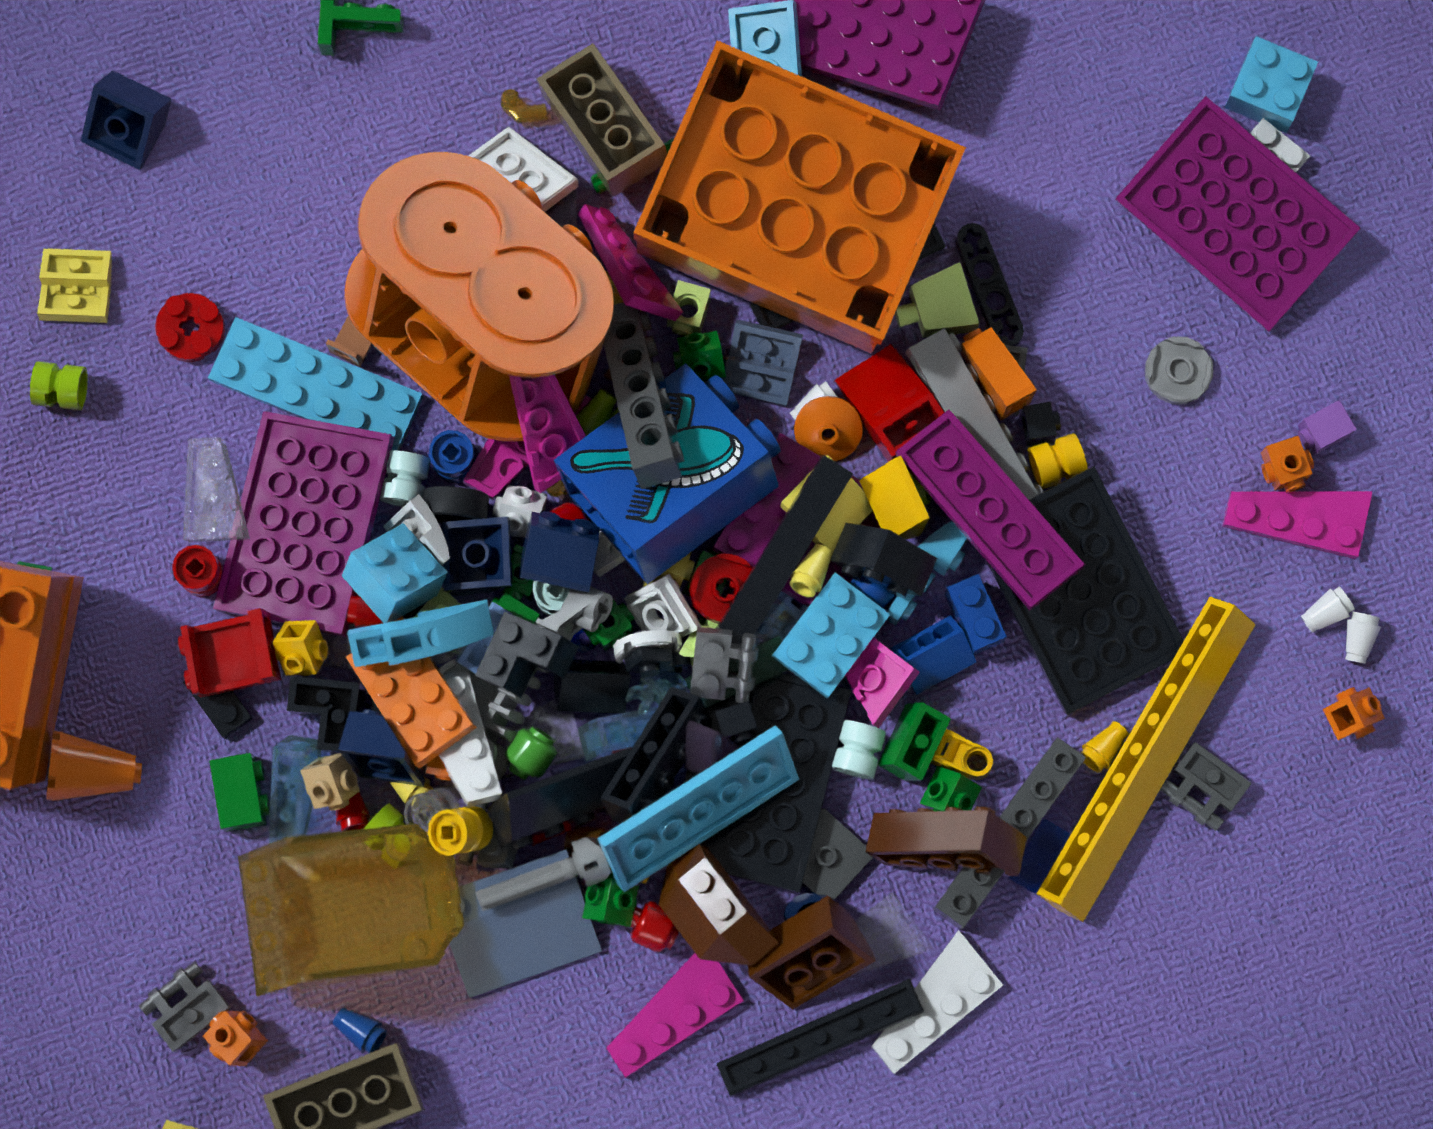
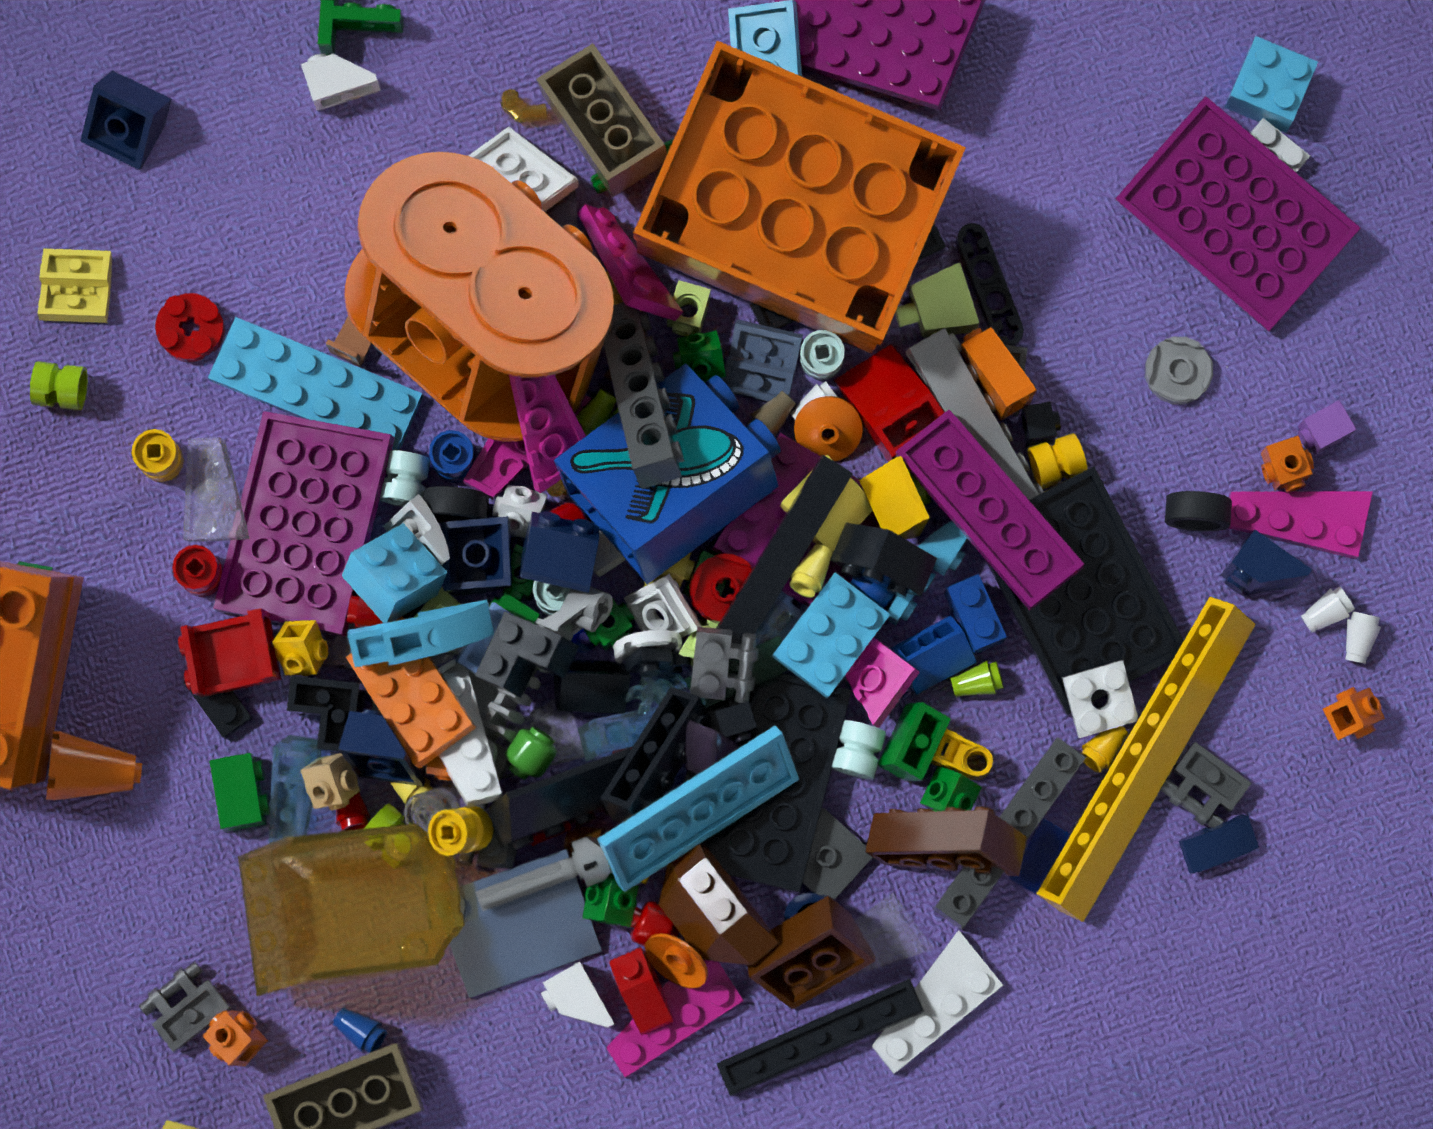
none -> yellow wheel [131,429,184,482]
none -> white slope [301,54,381,111]
none -> white slope [541,962,615,1028]
none -> red slope [609,947,674,1035]
none -> orange dish [645,934,708,988]
none -> dark tan cone [747,391,797,437]
none -> light aqua wheel [800,330,845,380]
none -> lime cone [951,661,1004,698]
none -> white piece [1062,660,1138,738]
none -> black tyre [1165,491,1232,531]
none -> dark blue slope [1179,815,1259,874]
none -> dark blue slope [1220,530,1313,595]

